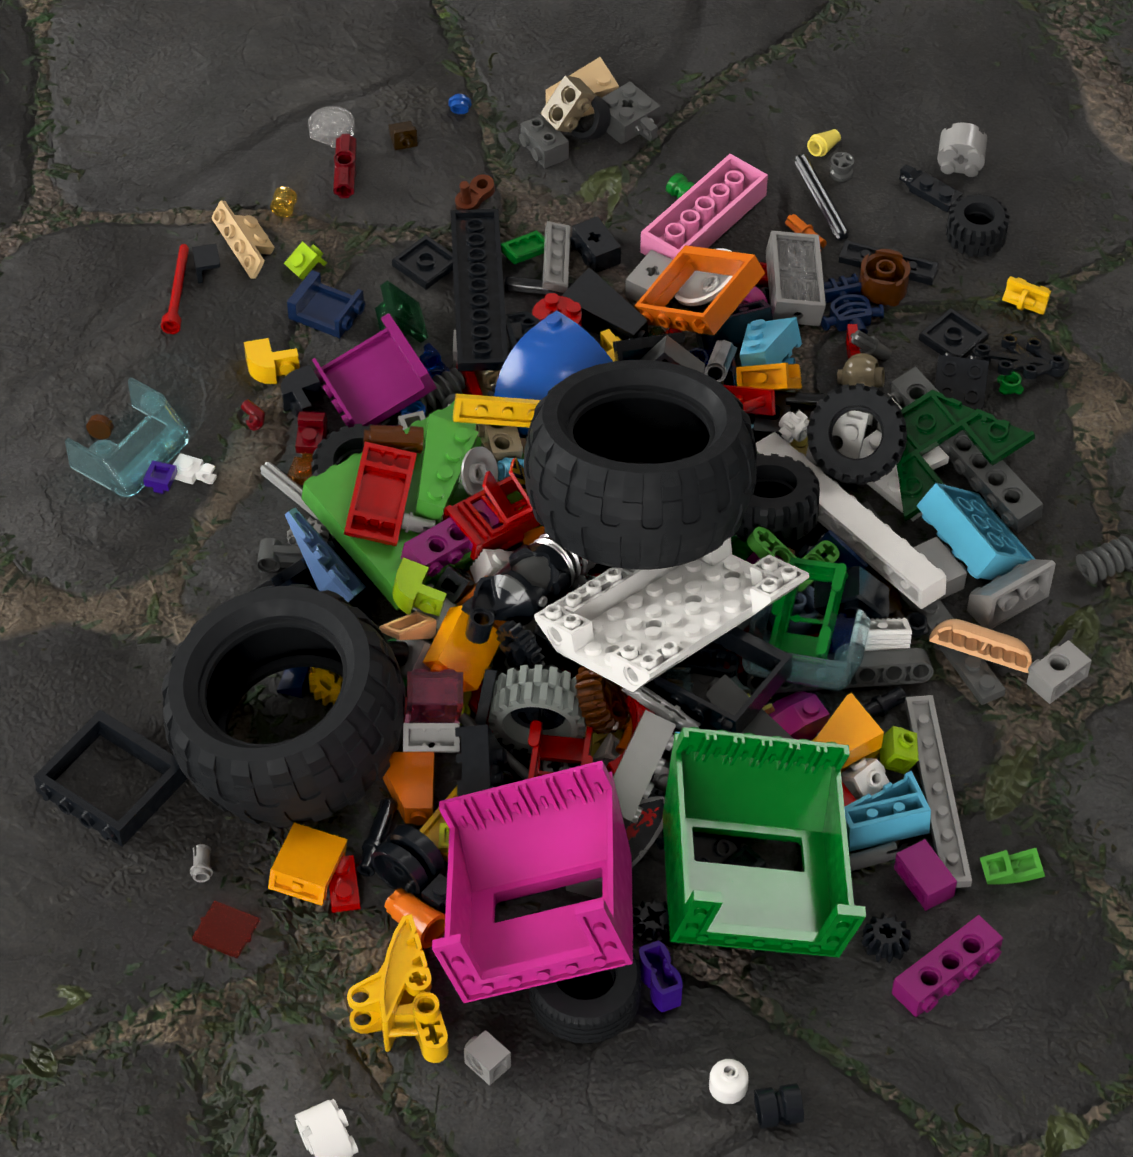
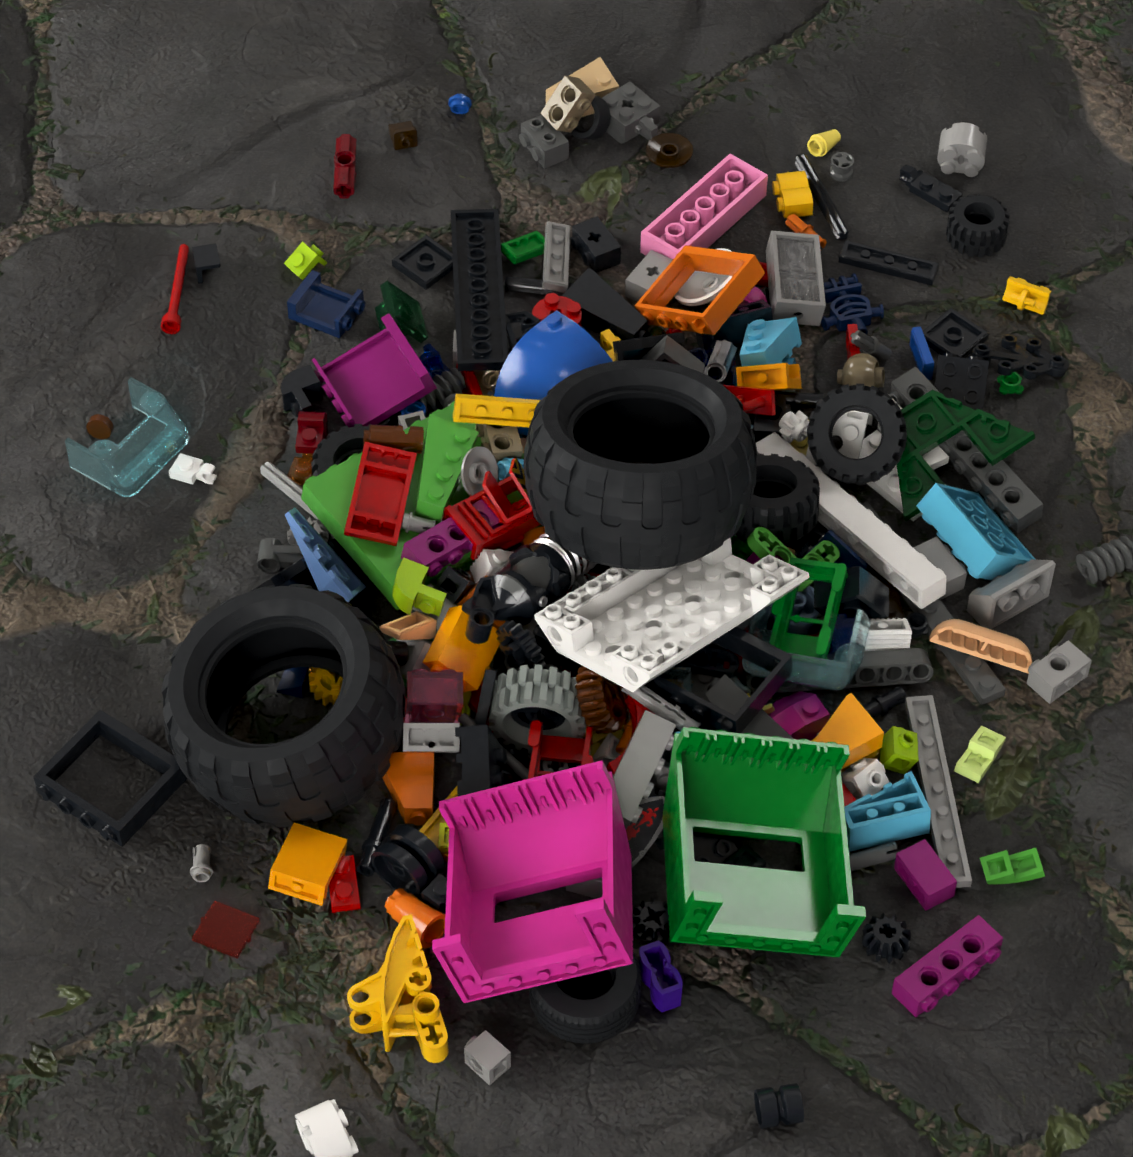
dark purple tile [143,460,177,494] -> none
tan bracket [212,201,275,279] -> none
dark red arm [241,399,265,431] -> none
yellow brick [244,338,300,384] -> none
clear yellow wheel [270,187,297,217] -> none
clear tile [308,106,355,148] -> none
copper piece [455,174,495,210] -> none
green wheel [666,173,695,200] -> none
white head [709,1059,749,1104] -> none
reddish brown brick [859,249,911,306] -> none
none -> dark brown dish [646,133,693,168]
none -> yellow brick [772,171,813,218]
none -> blue tile [909,327,934,380]
none -> yellowish green slope [954,725,1006,783]

